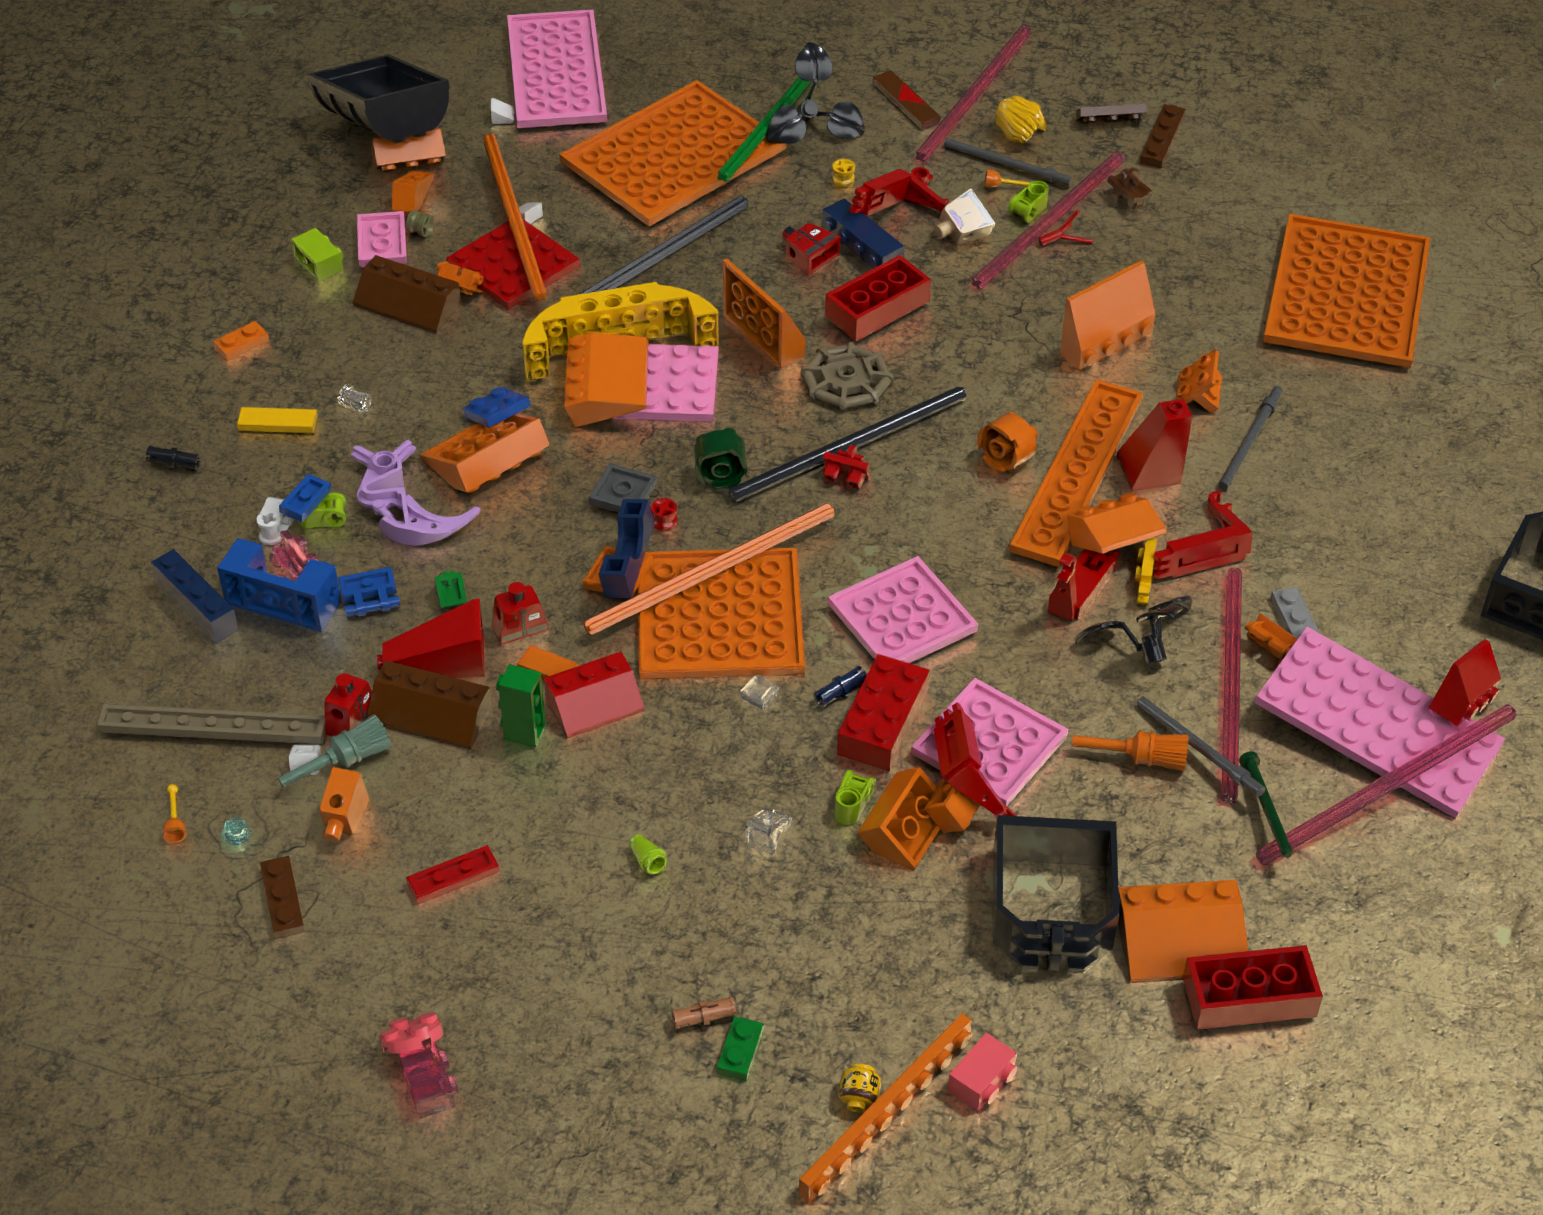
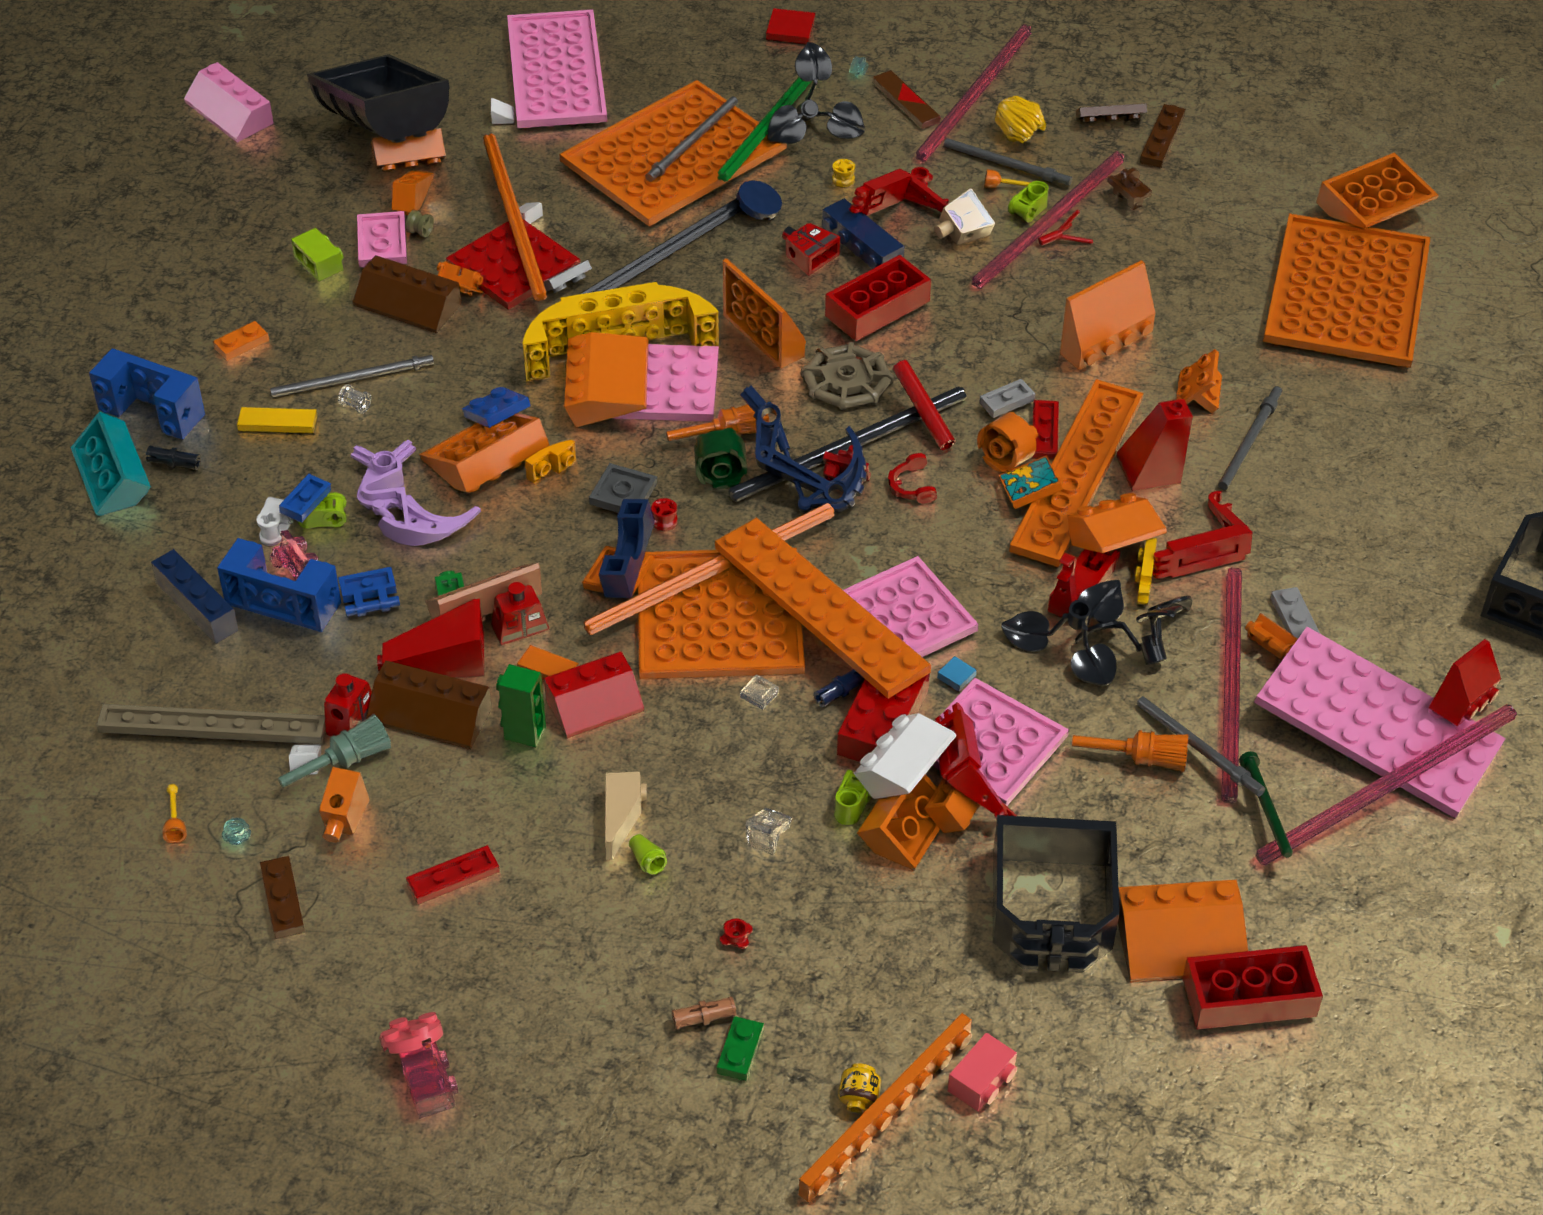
none -> teal slope [70,411,151,516]
none -> blue plate [89,348,205,440]
none -> bright pink slope [184,62,274,142]
none -> flat silver bar [270,355,434,398]
none -> nougat slope [425,563,542,621]
none -> light orange slope [525,440,576,483]
none -> light grey plate [543,260,592,293]
none -> tan slope [605,772,647,860]
none -> flat silver bar [645,96,738,182]
none -> orange piece [666,404,769,442]
none -> orange plate [715,517,931,699]
none -> red plate [720,918,753,949]
none -> dark blue tile [736,180,782,220]
none -> dark blue piece [740,385,867,515]
none -> red tile [766,8,816,44]
none -> clear light blue plate [850,56,868,78]
none -> white slope [854,713,957,799]
none -> red piece [888,453,937,504]
none -> red piece [893,360,956,451]
none -> dark azure tile [937,656,977,692]
none -> light grey plate [979,379,1036,418]
none -> tile [999,456,1063,509]
none -> black plant [1001,580,1124,686]
none -> red tile [1031,400,1059,460]
none -> orange slope [1316,152,1438,229]

